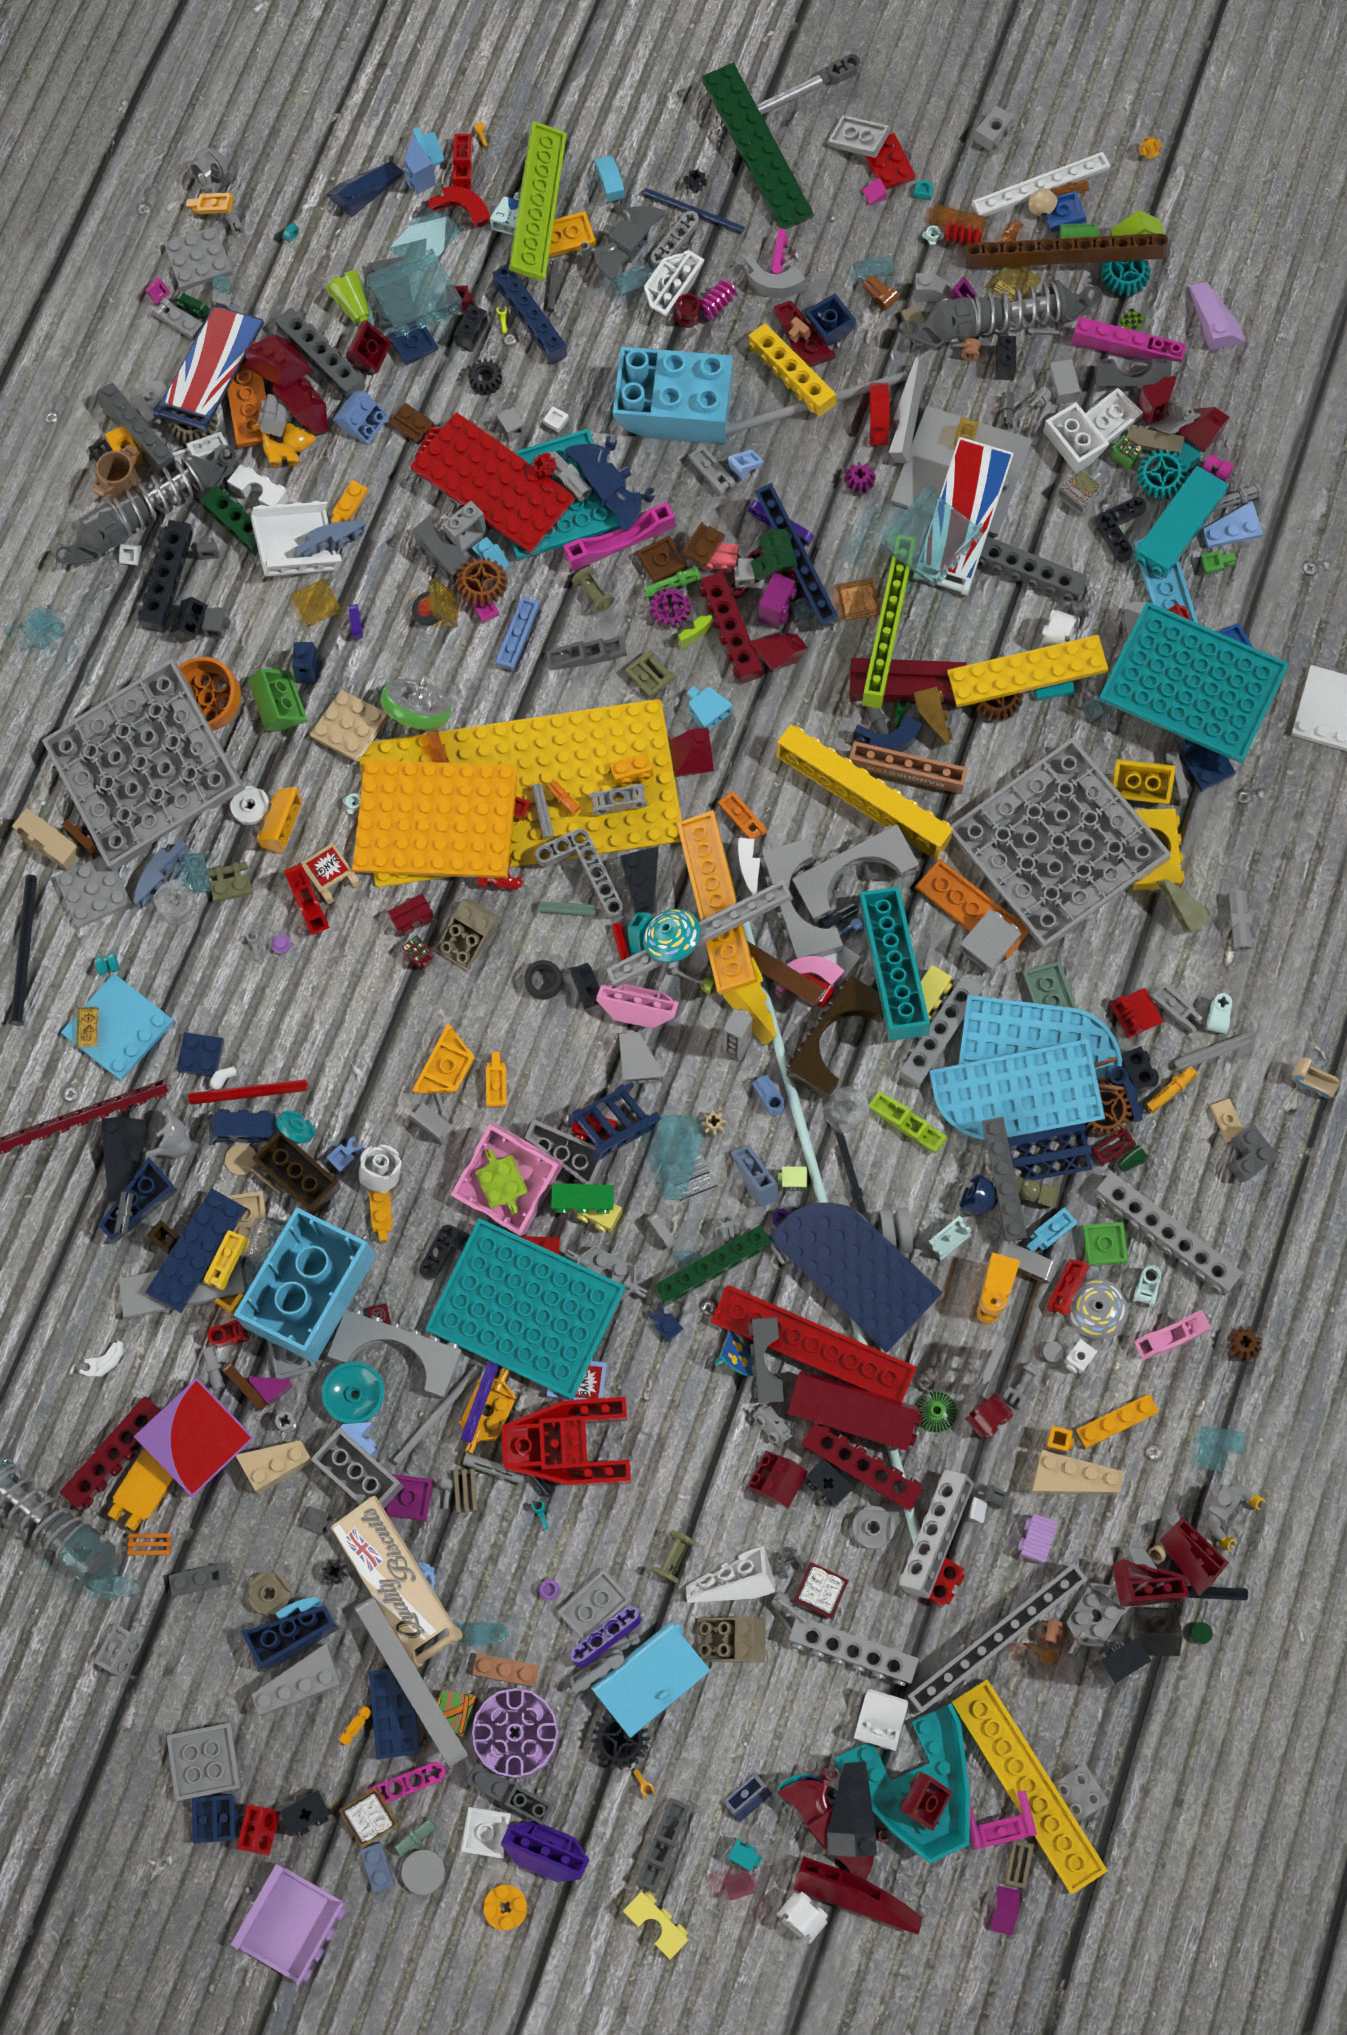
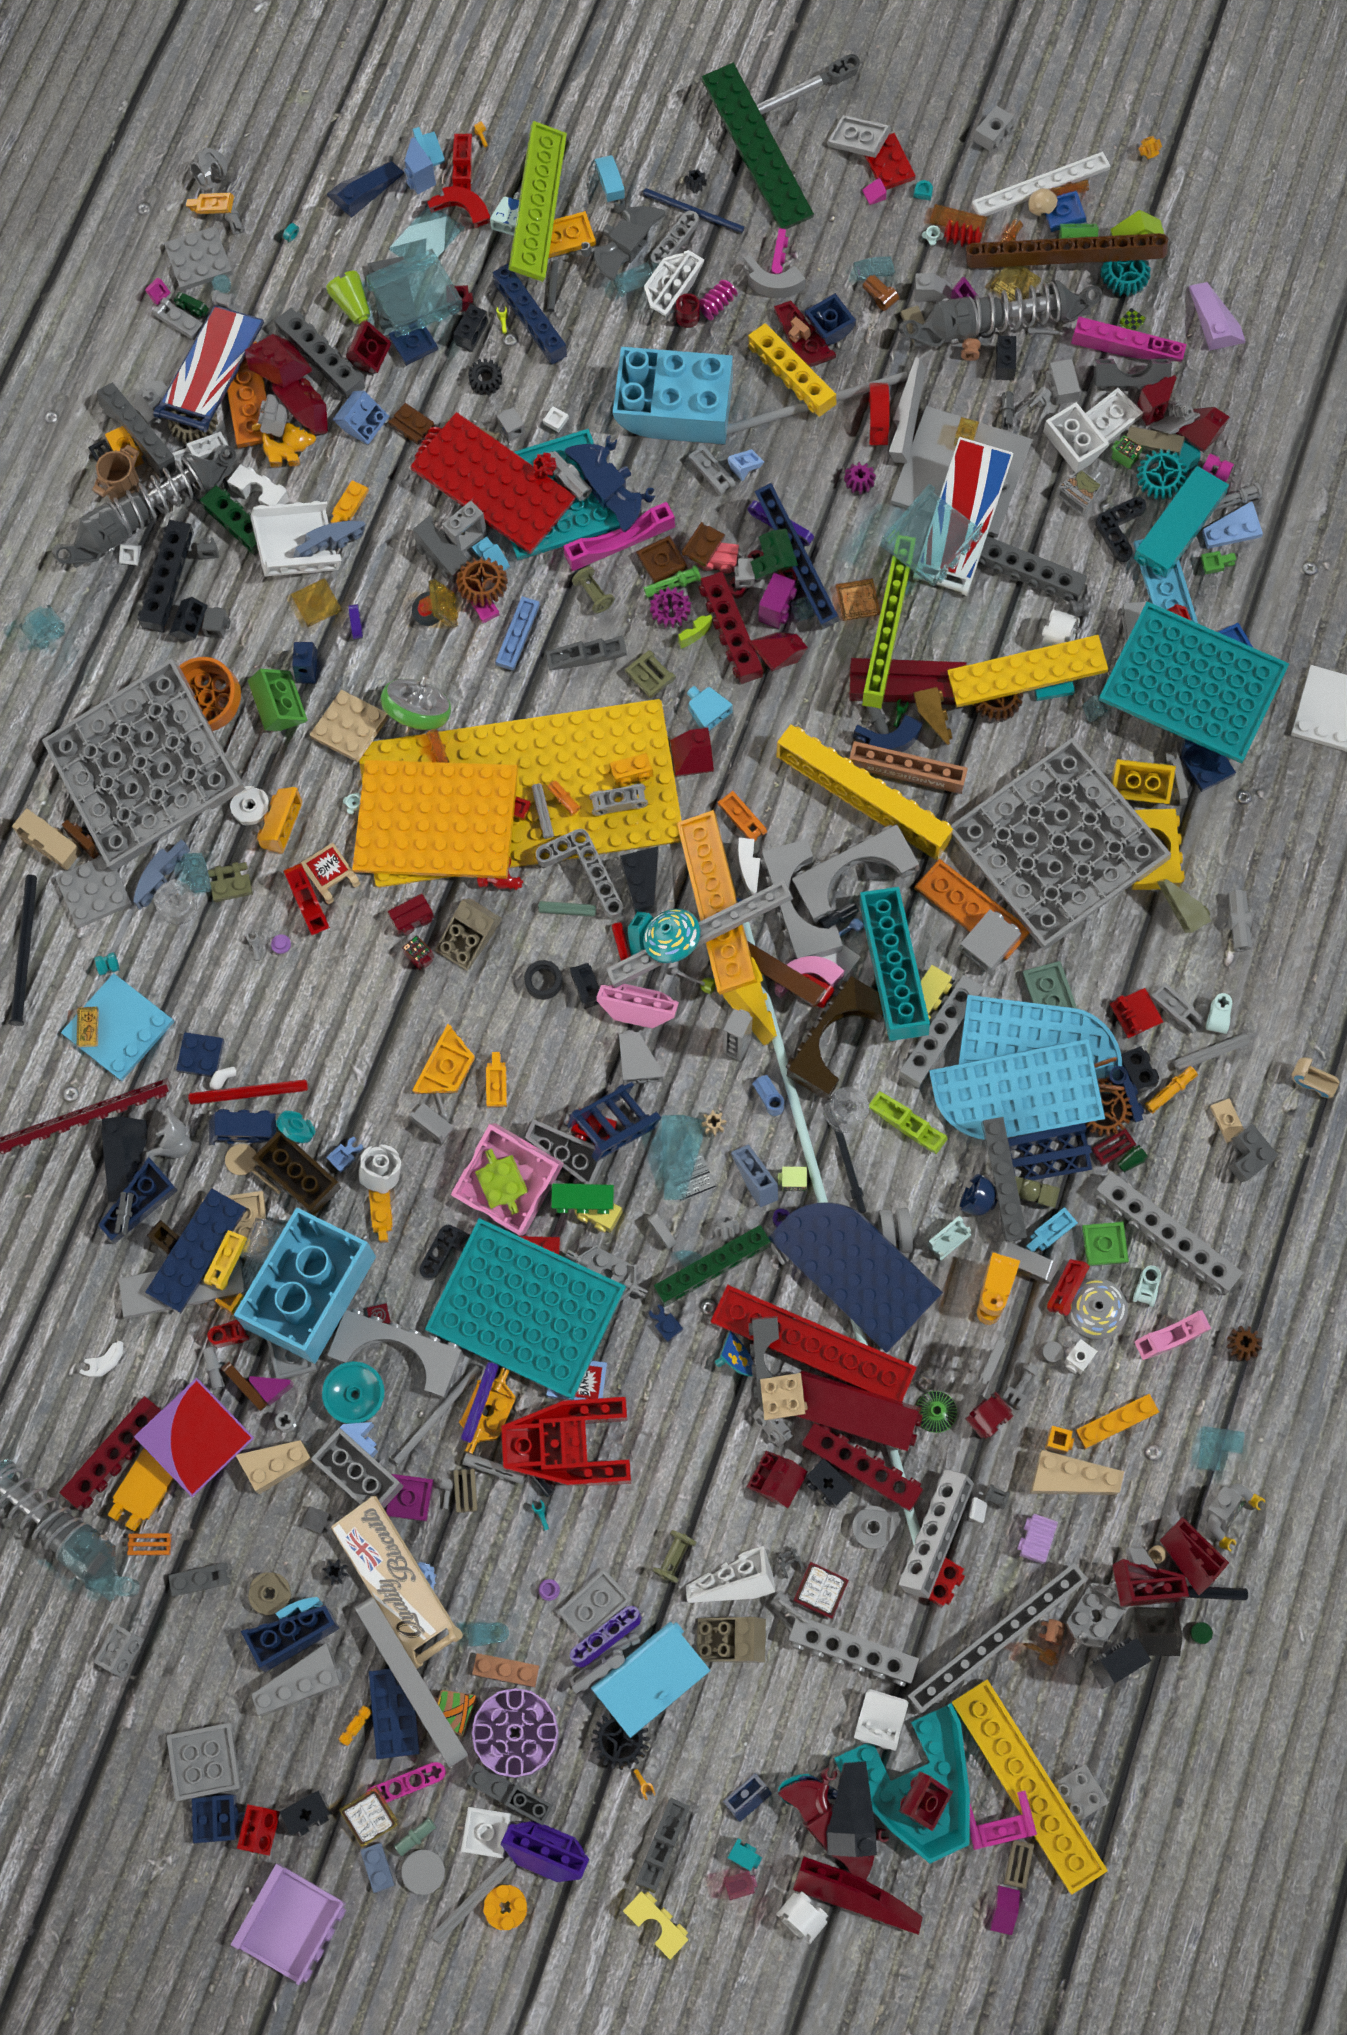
none -> light grey axle [432,1857,517,1943]
none -> tan hinge [760,1373,807,1420]

